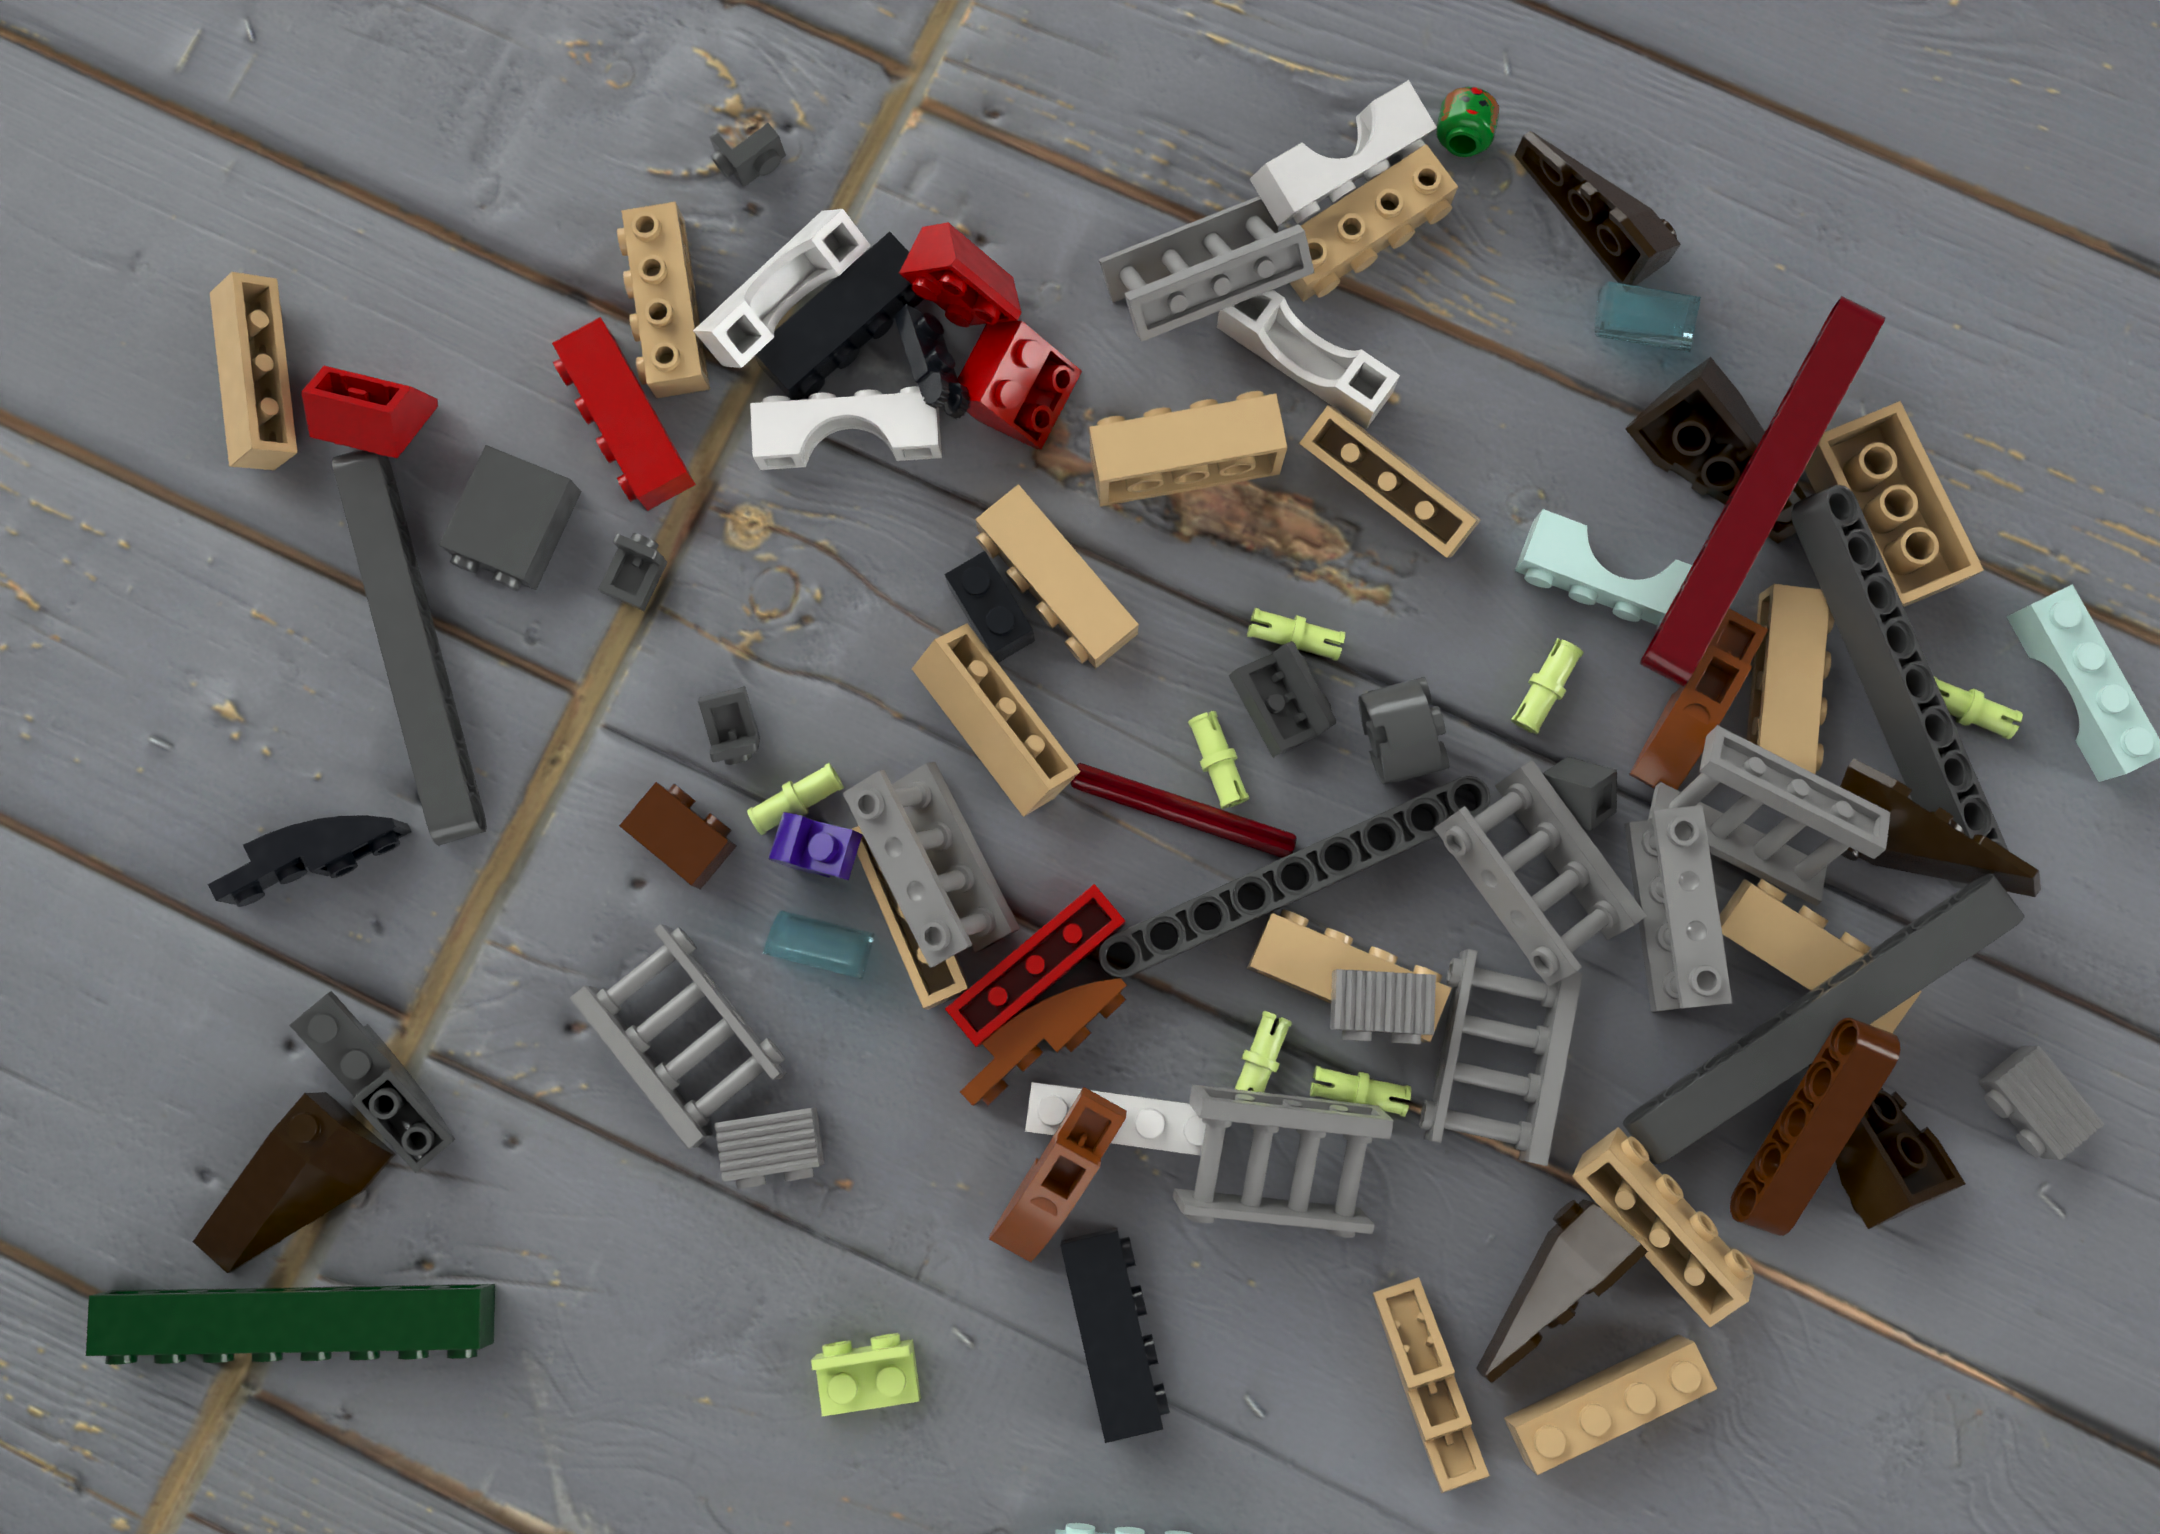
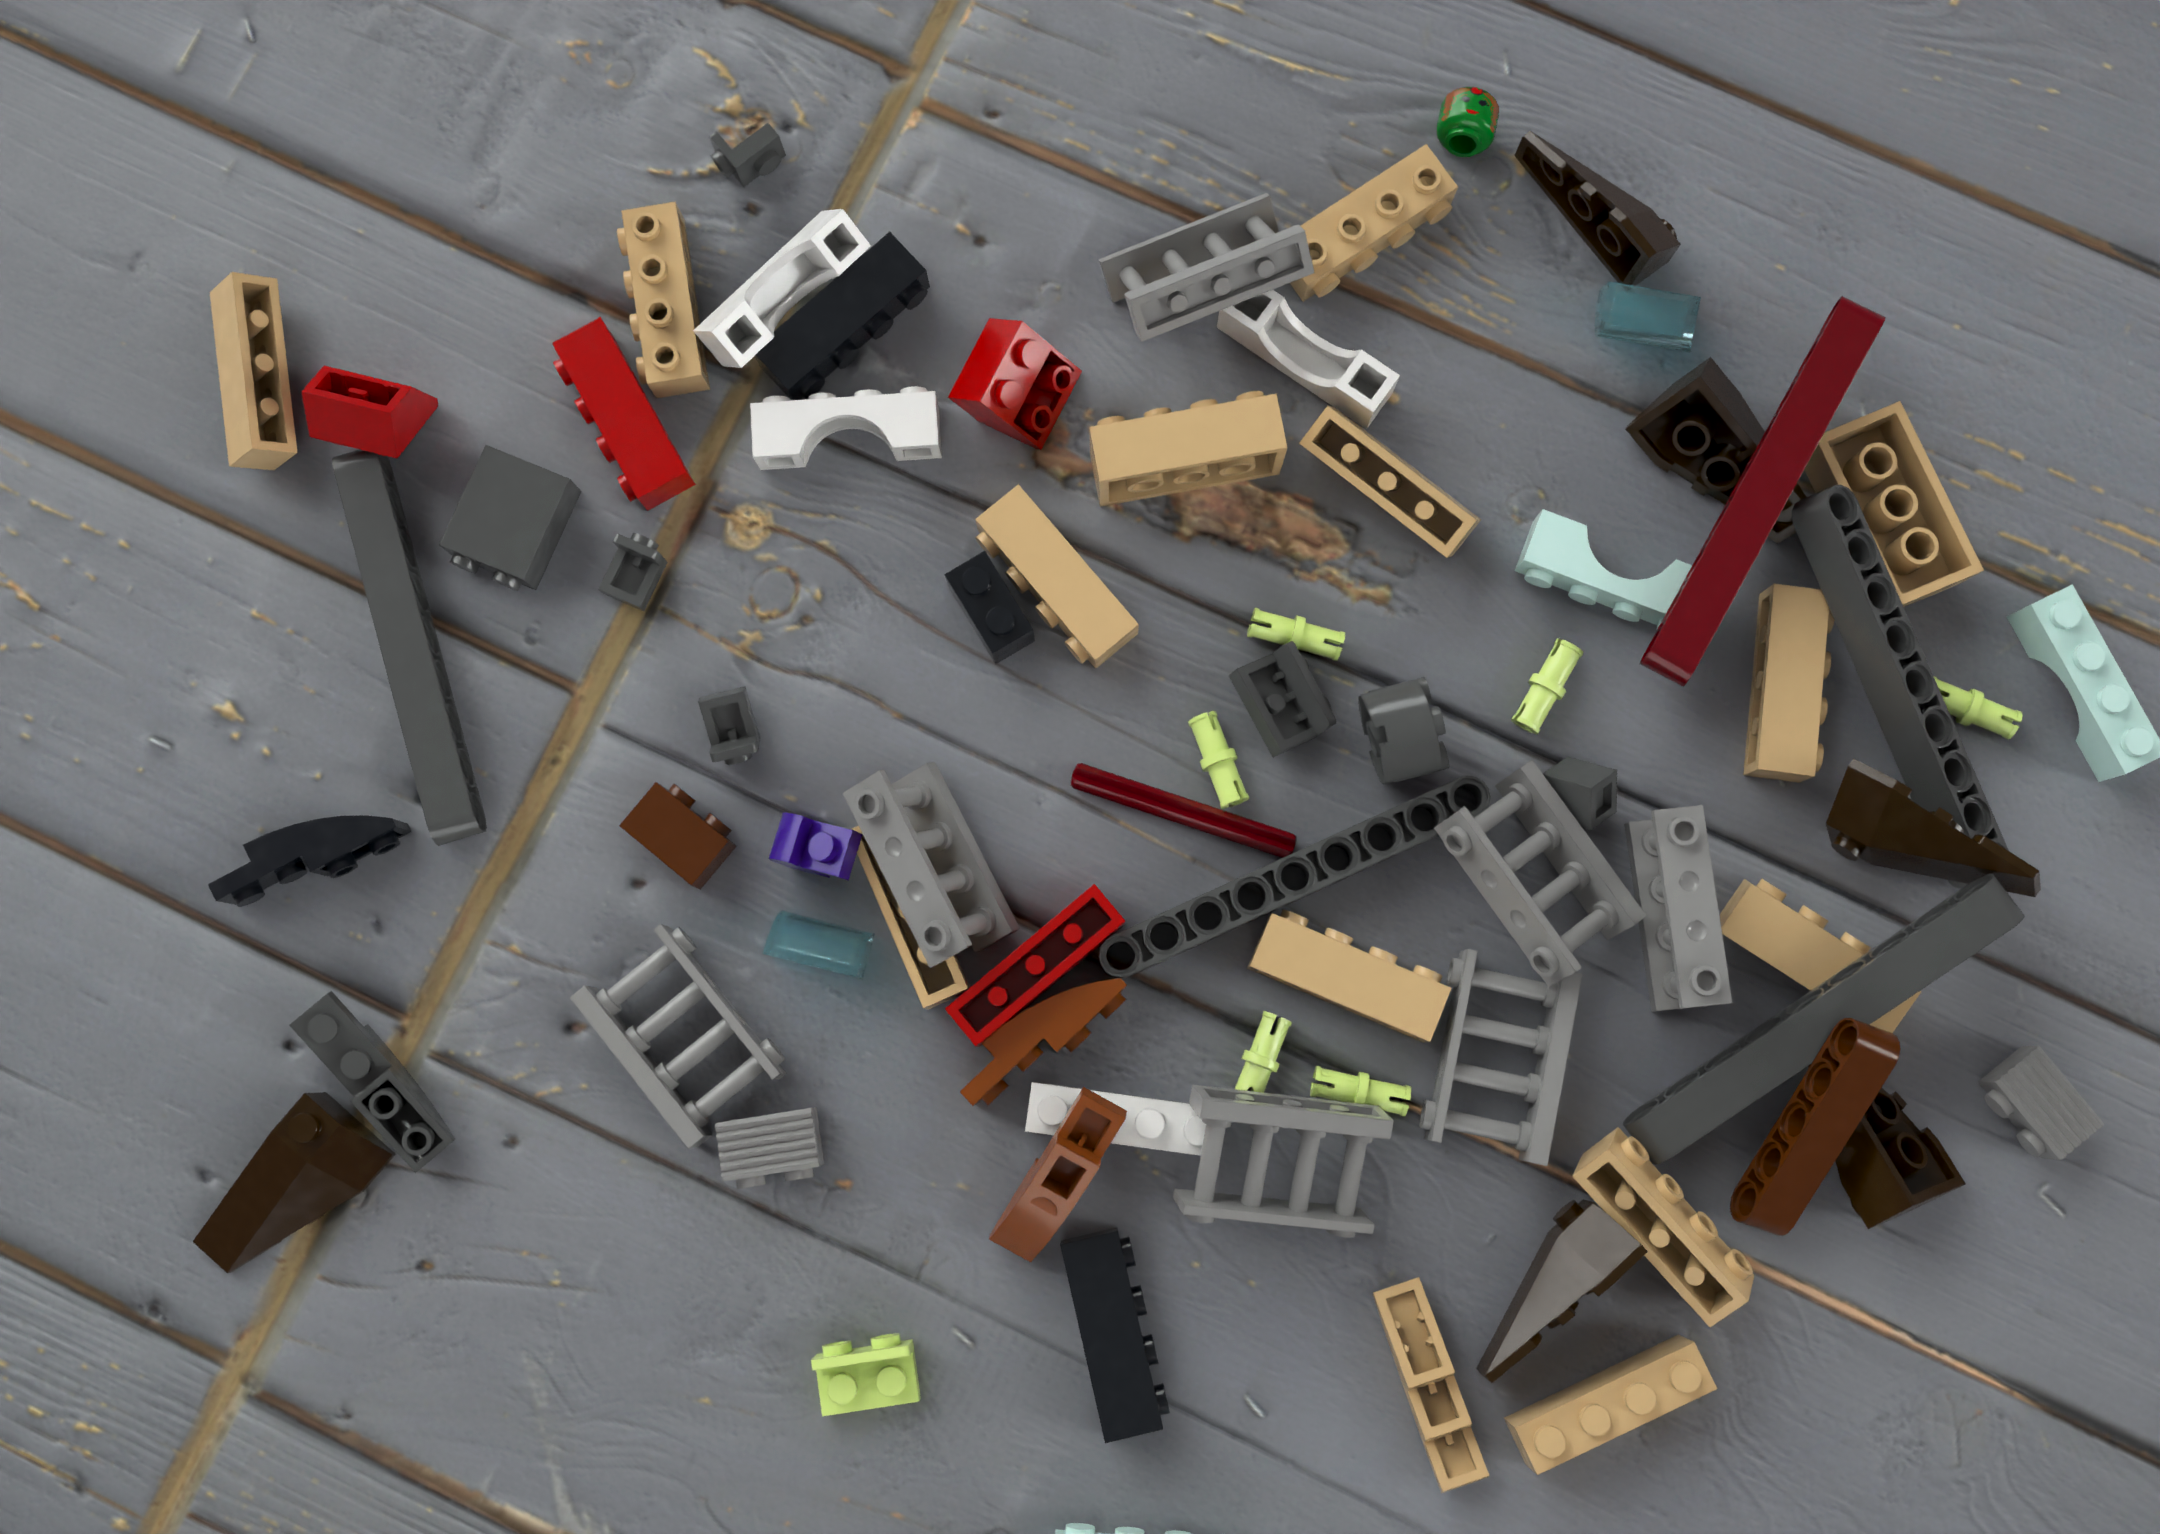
dark green brick [86,1284,495,1365] -> none
yellowish green pin [747,763,844,835] -> none
black hinge [894,304,971,419] -> none
red slope [899,222,1022,328] -> none
tan brick [912,623,1081,817] -> none
white arch [1250,80,1437,226] -> none
light grey brick [1330,969,1436,1044] -> none
dark orange slope [1629,608,1768,790] -> none
light grey fence [1648,725,1891,906] -> none

